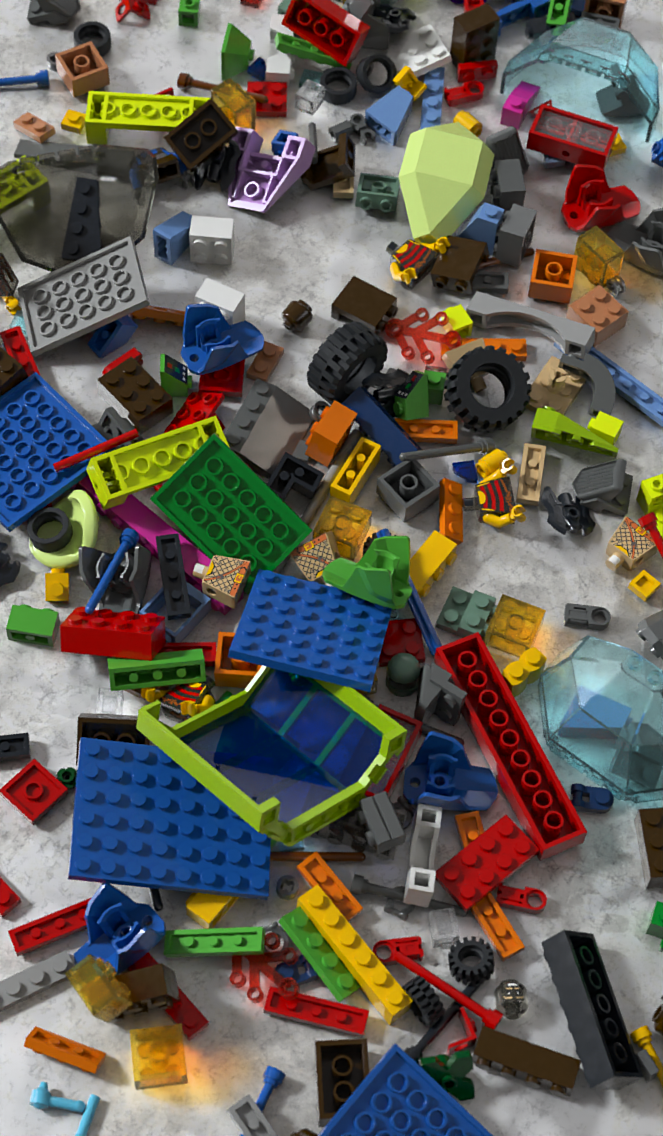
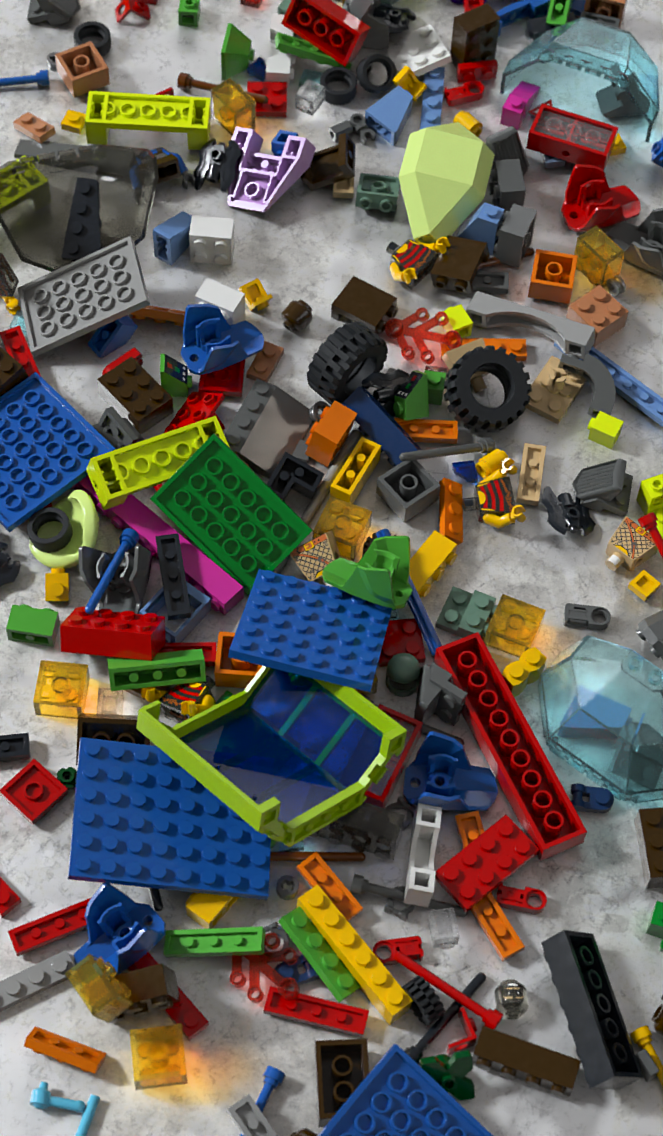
red bar [53,429,139,472] -> none
dark brown brick [163,98,238,173] -> none
tan torso [193,555,251,609] -> none
dark grey bar [308,122,318,164] -> none
dark grey brick [356,791,406,853] -> none
black tyre [448,936,495,986] -> none
lime wedge [531,406,618,458] -> none
none -> clear yellow brick [33,660,90,719]
none -> yellow bracket [239,278,273,311]

